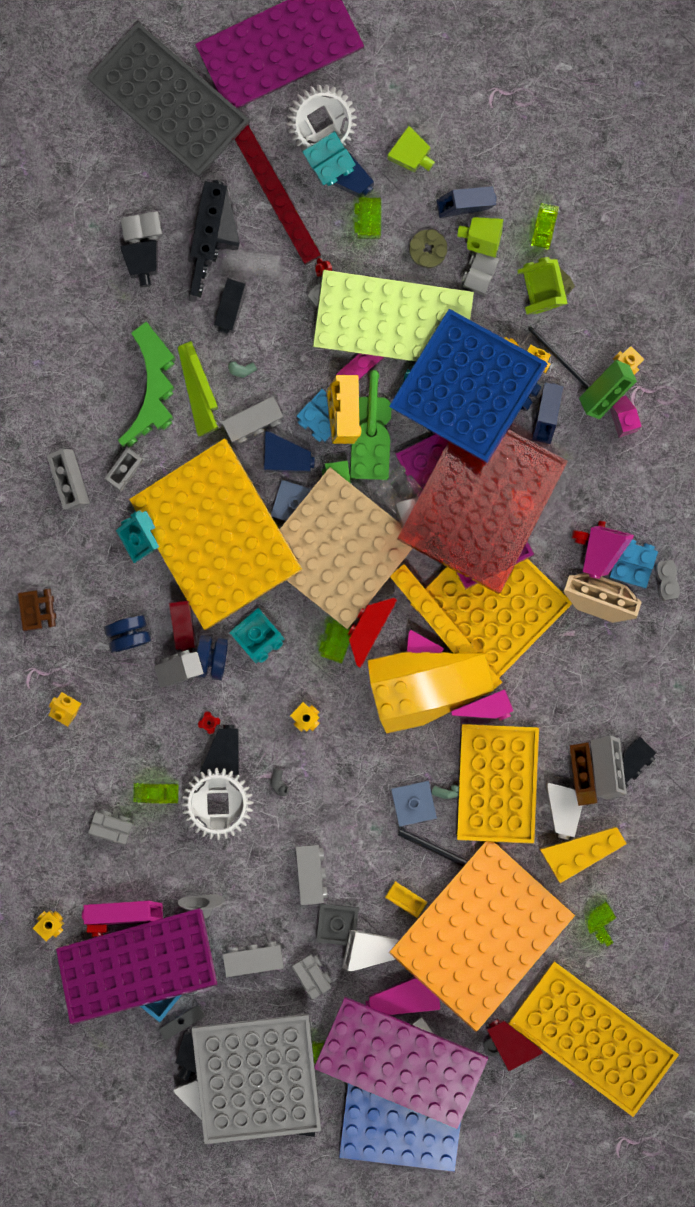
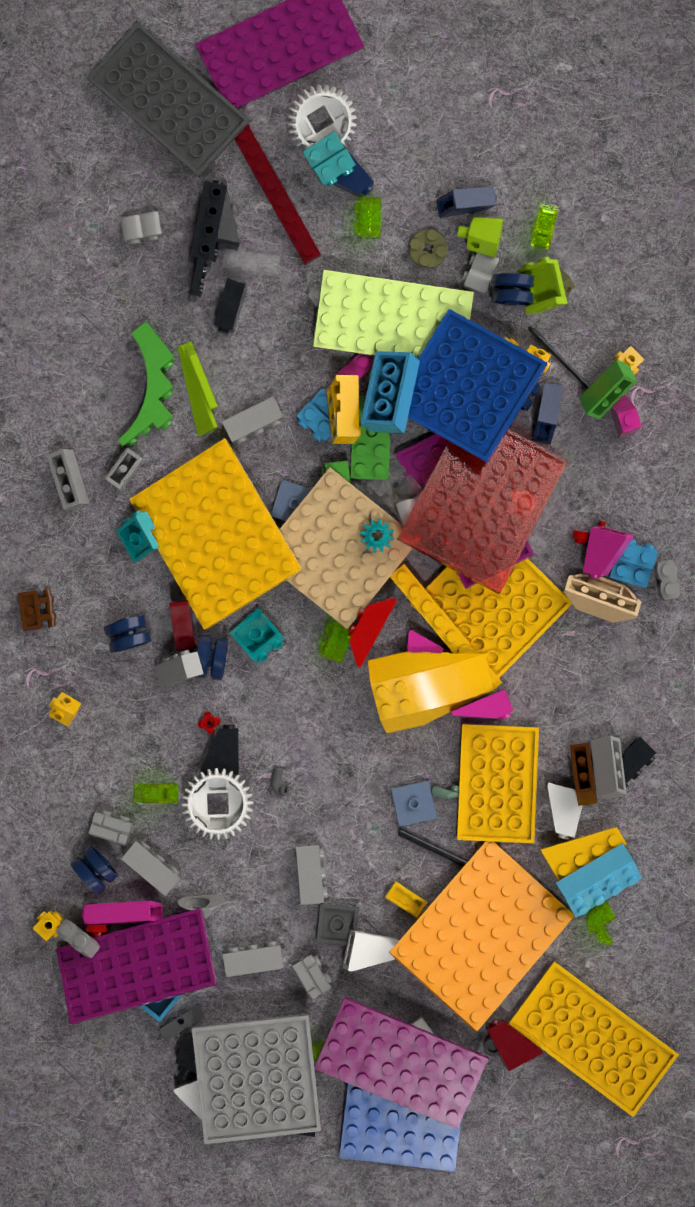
black torso [120,240,158,287] -> none
sand green arm [228,362,257,378] -> none
dark blue slope [264,431,315,473] -> none
yellow brick [290,702,320,732] -> none
red plate [315,258,332,277] -> none
dark pink slope [366,977,440,1015] -> none
lime torso [387,126,435,172] -> none
none -> light grey brick [56,920,100,958]
none -> dark blue wheel [70,845,119,894]
none -> light grey brick [121,840,181,896]
none -> dark azure brick [360,351,420,433]
none -> teal gear [360,519,394,553]
none -> dark blue wheel [491,273,534,306]
none -> medium azure piece [556,843,642,918]

